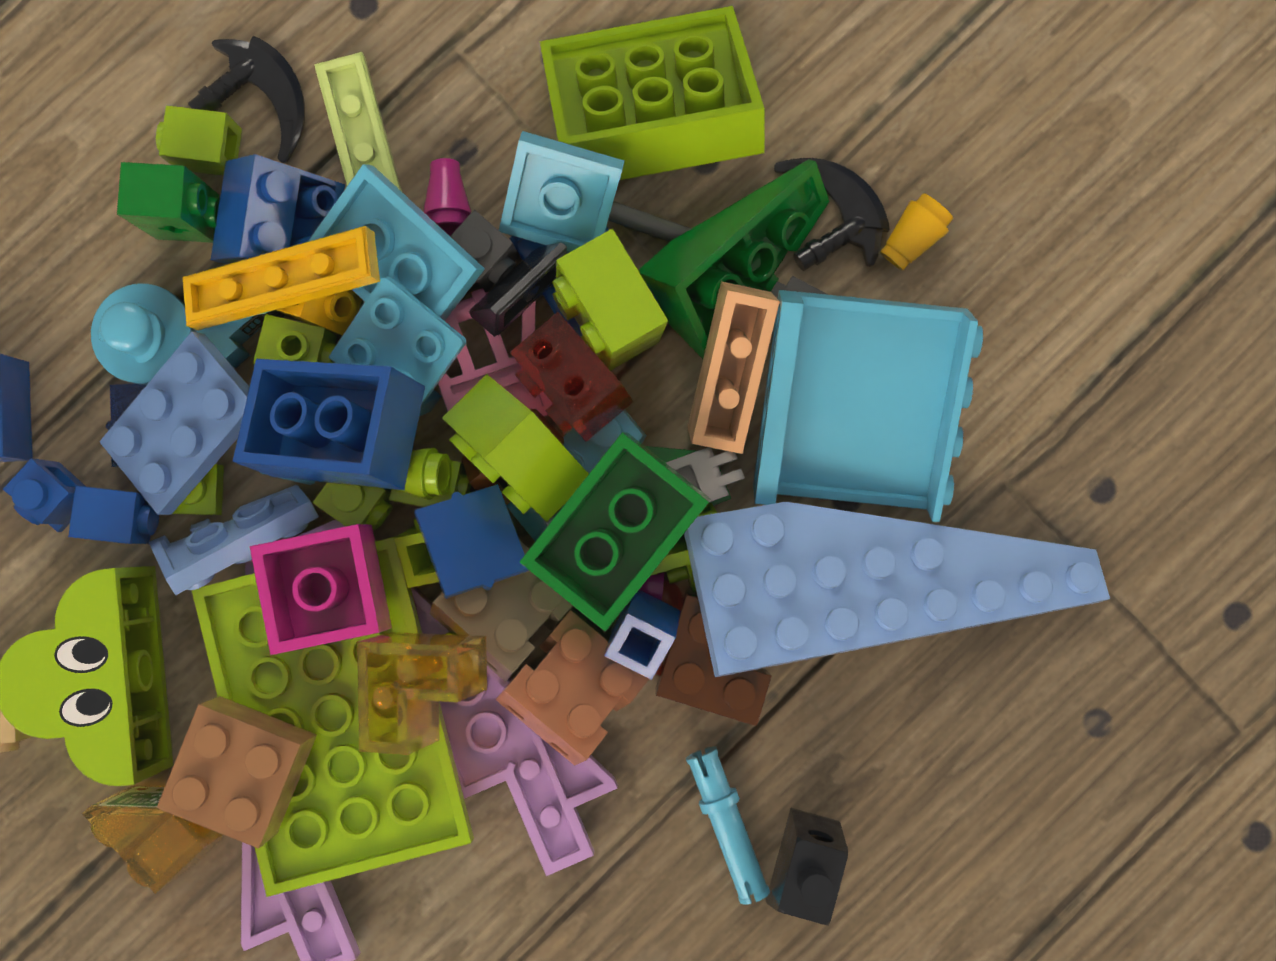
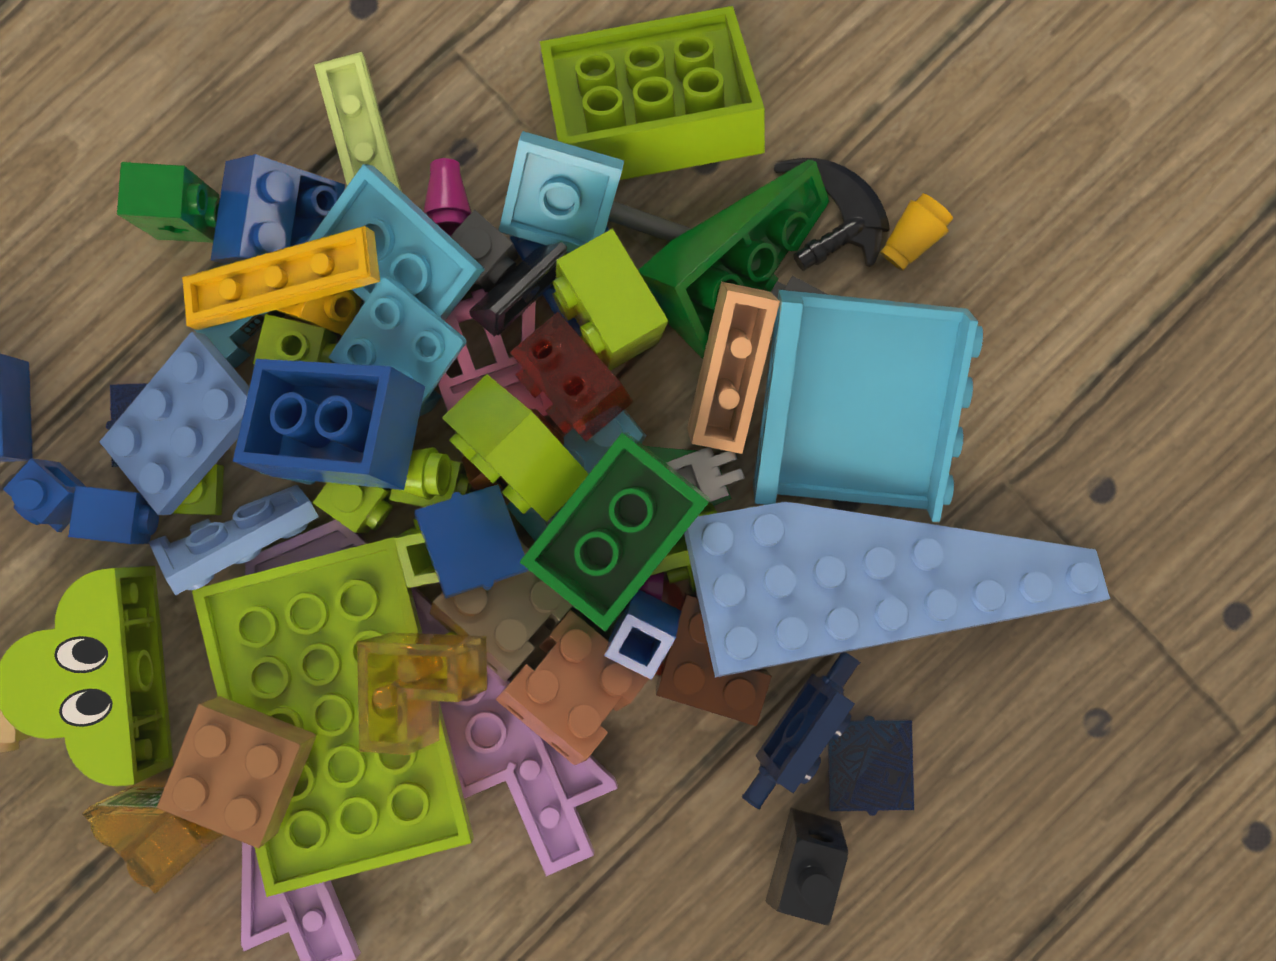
medium azure plate [91,284,195,385] -> none
lime brick [156,105,242,176] -> none
black piece [188,36,305,163] -> none
dark pink brick [250,524,392,655] -> none
medium azure pin [686,746,770,905] -> none
none -> dark blue plate [742,652,861,810]
none -> piece [828,715,914,816]

